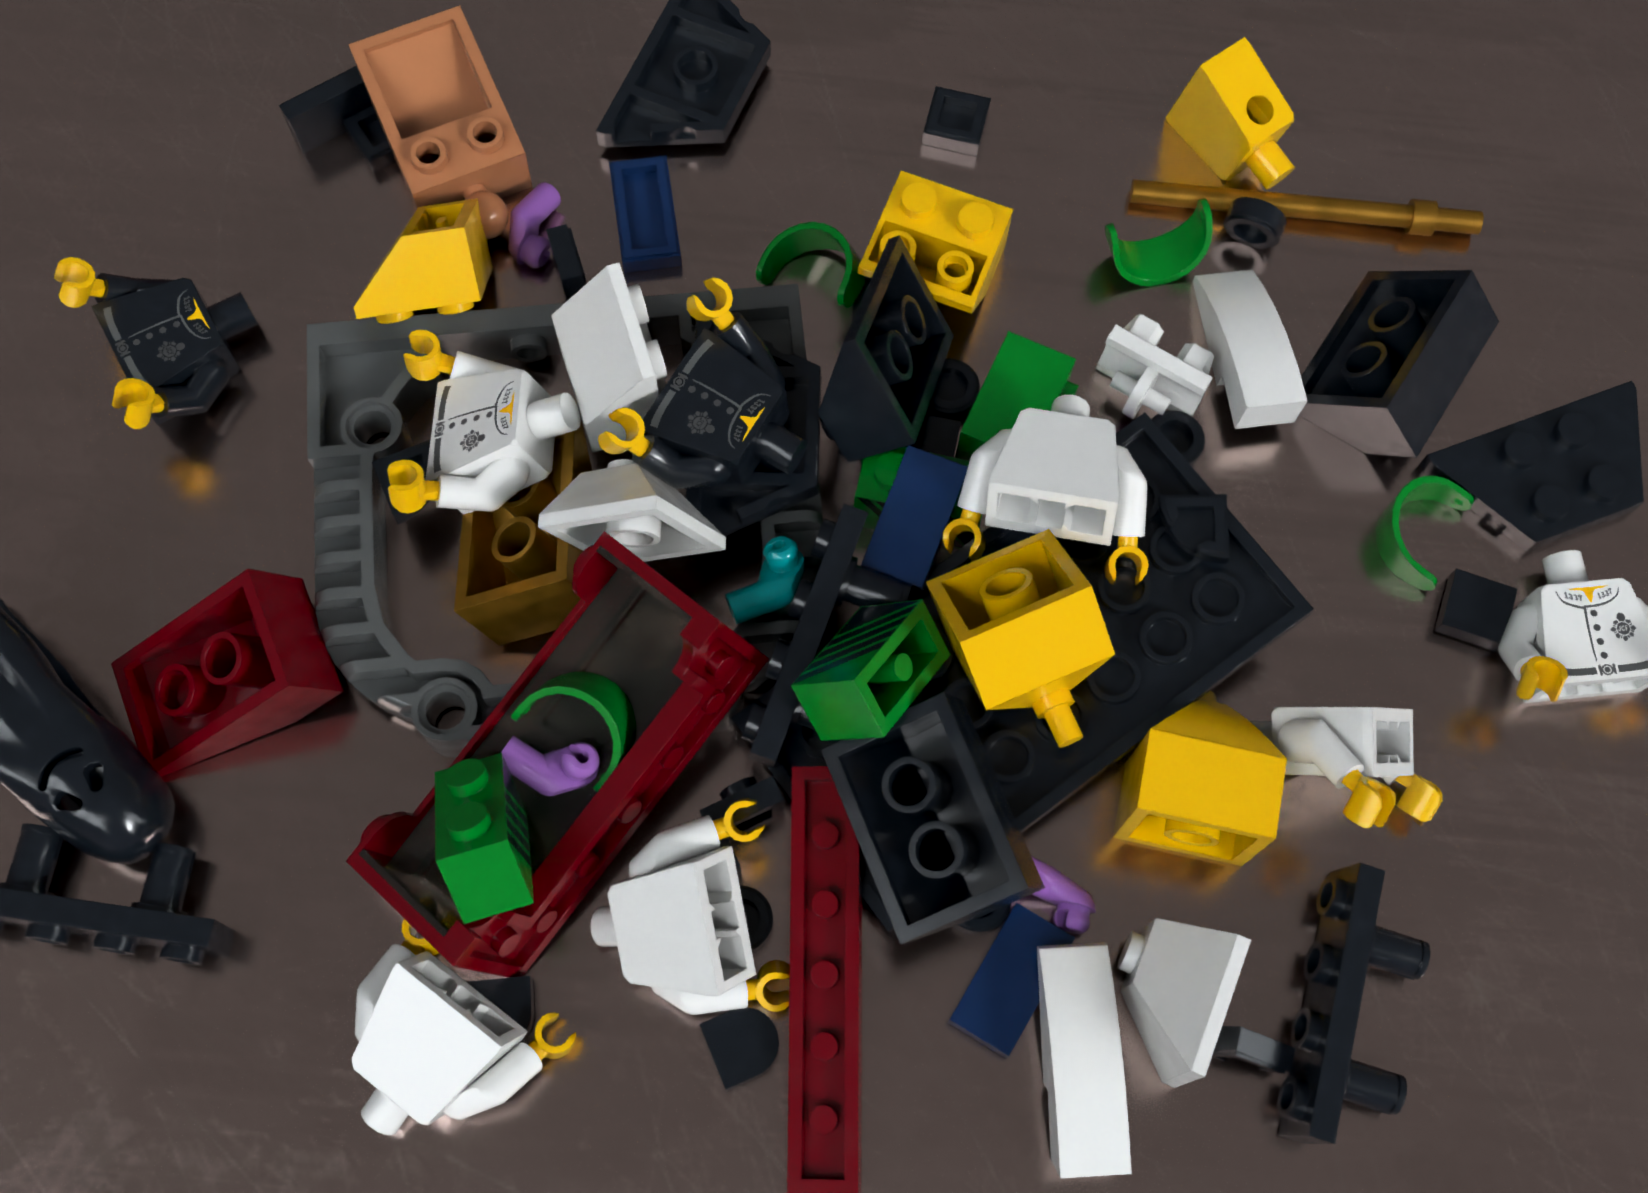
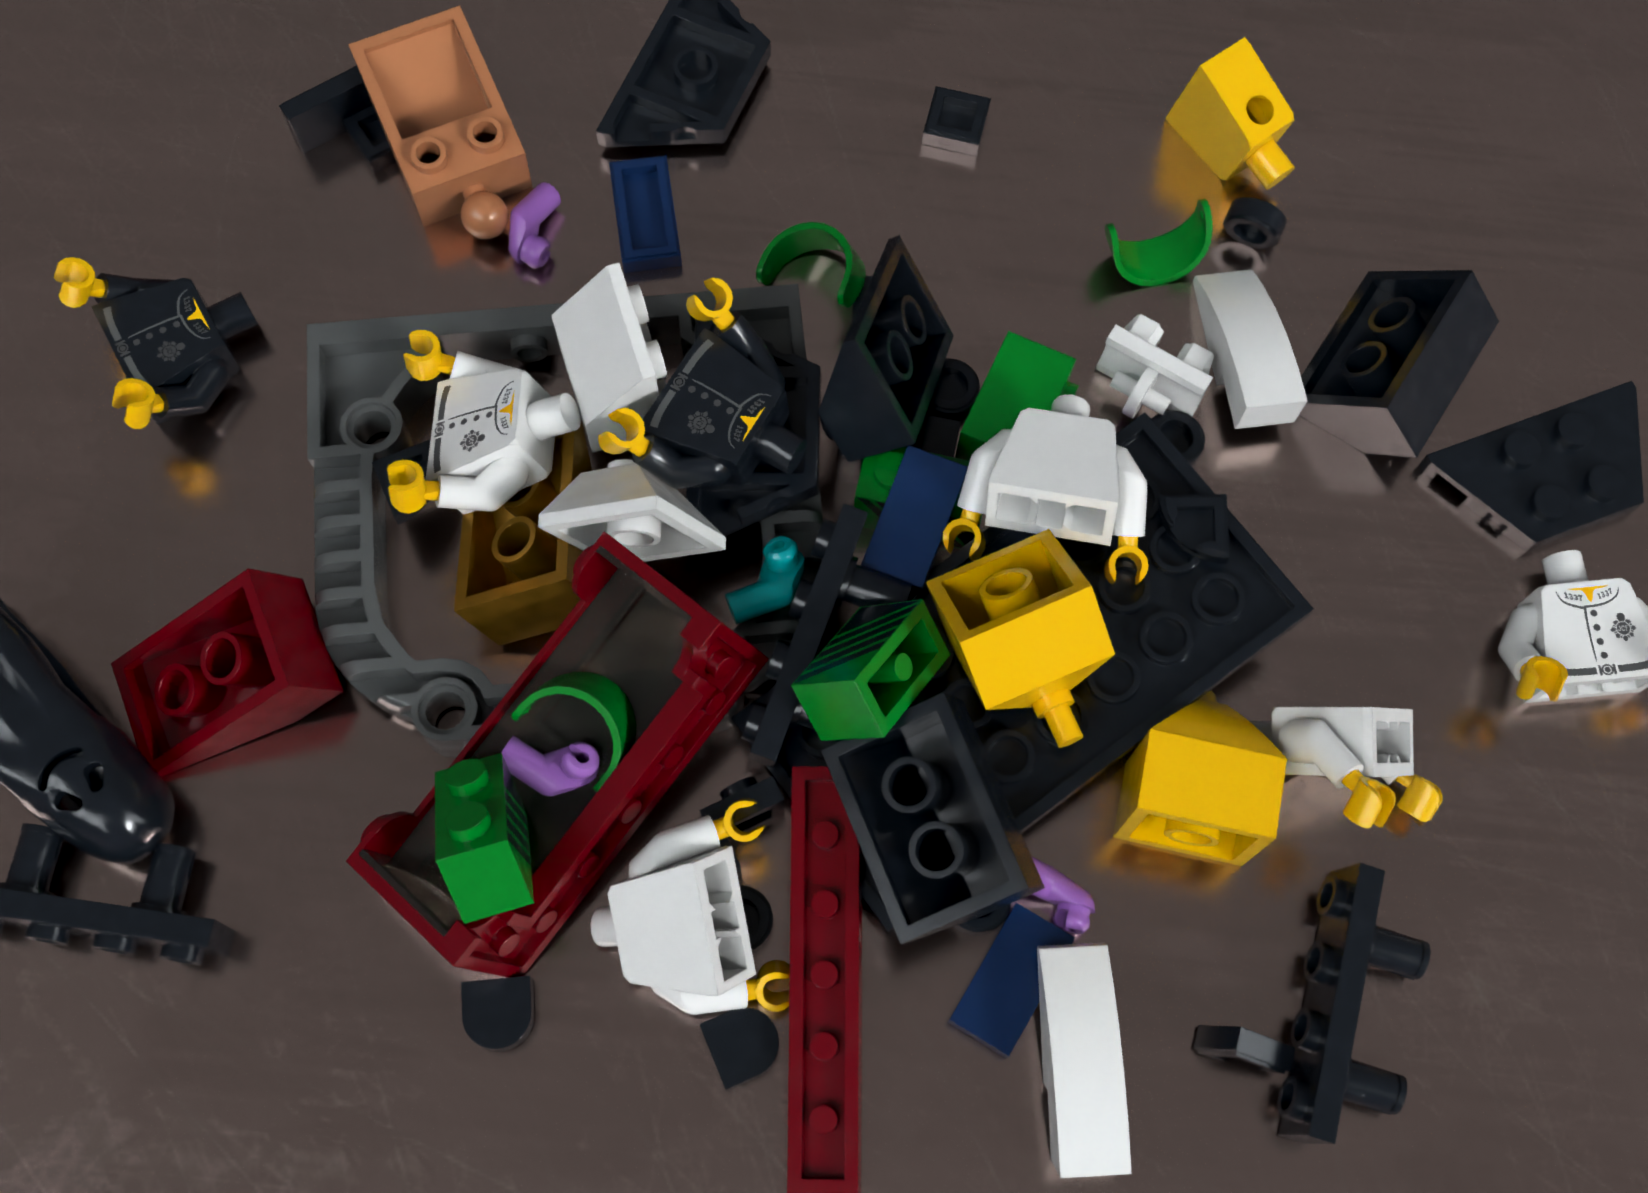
white torso [351,910,576,1135] -> none
yellow slope [354,198,493,324] -> none
black tile [546,224,587,302] -> none
yellow slope [858,170,1013,314] -> none
white slope [1117,918,1251,1088] -> none
pearl gold bar [1130,179,1484,236] -> none
green helmet [1376,476,1474,591] -> none
black tile [1435,568,1518,652] -> none

